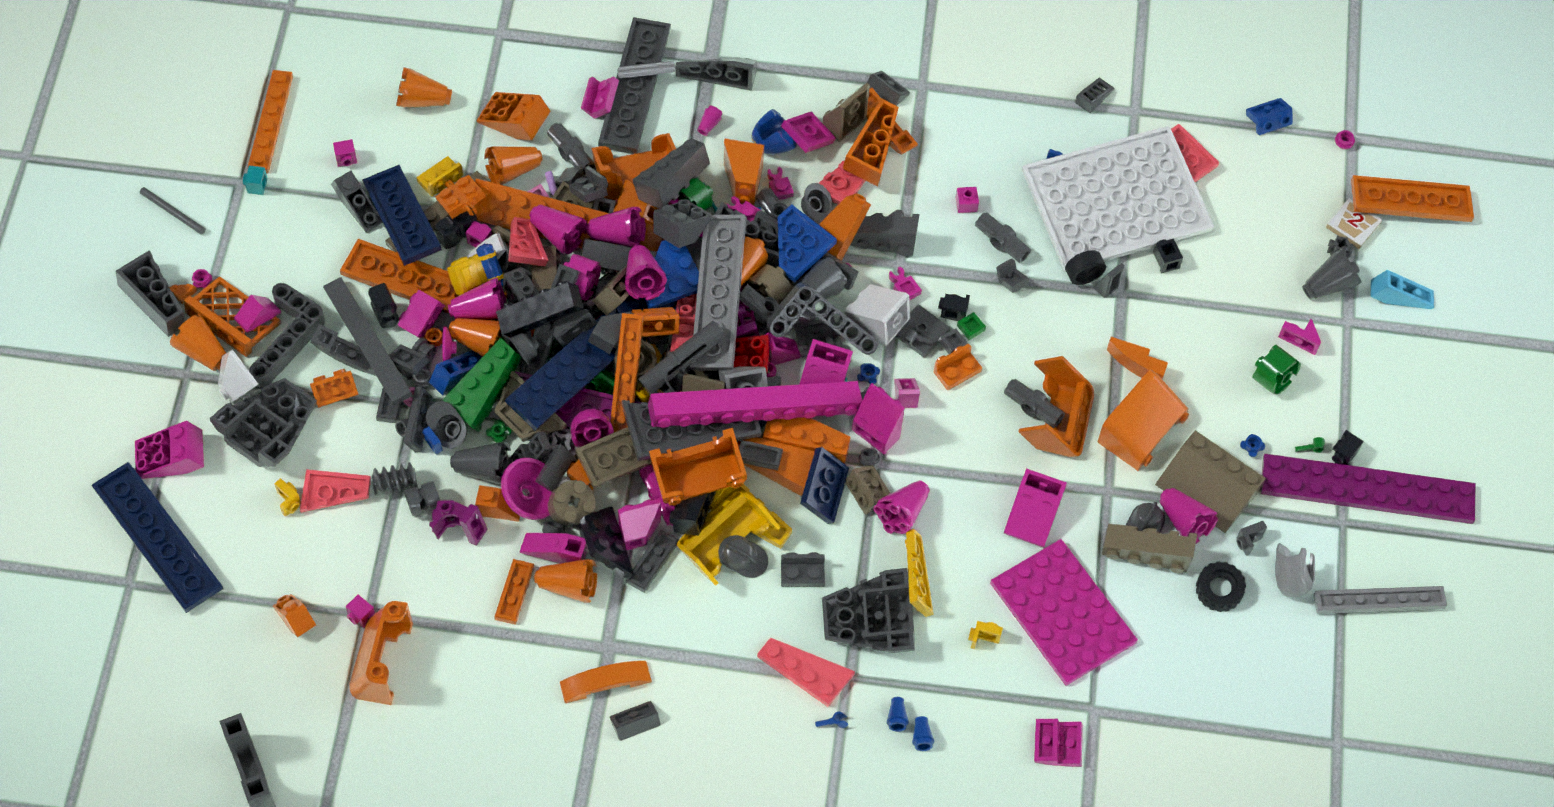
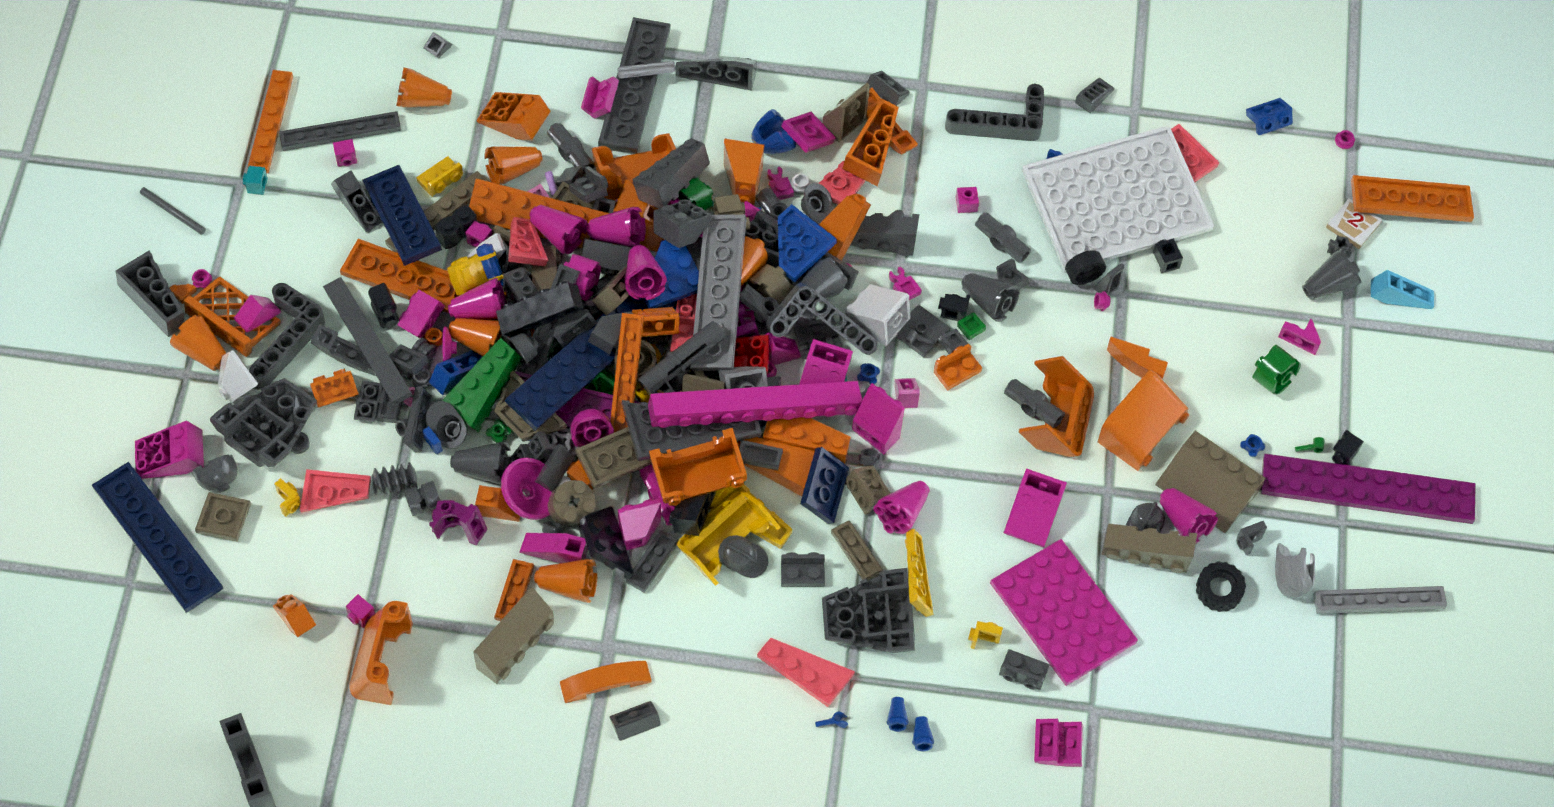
orange plate [435,175,486,219] -> none
dark pink cone [697,105,723,136] -> none
none -> dark grey cylinder [192,454,238,493]
none -> dark tan plate [195,492,251,542]
none -> dark grey tile [279,111,401,151]
none -> dark grey tile [291,432,310,454]
none -> dark grey slope [354,381,383,422]
none -> dark grey slope [423,32,453,59]
none -> dark tan slope [473,587,554,684]
none -> dark tan brick [713,194,750,230]
none -> white plate [791,173,811,193]
none -> dark tan tile [831,520,884,581]
none -> dark grey beam [945,83,1044,141]
none -> dark grey cone [961,273,1020,322]
none -> dark grey bracket [999,649,1050,690]
none -> dark pink plate [1094,291,1111,311]

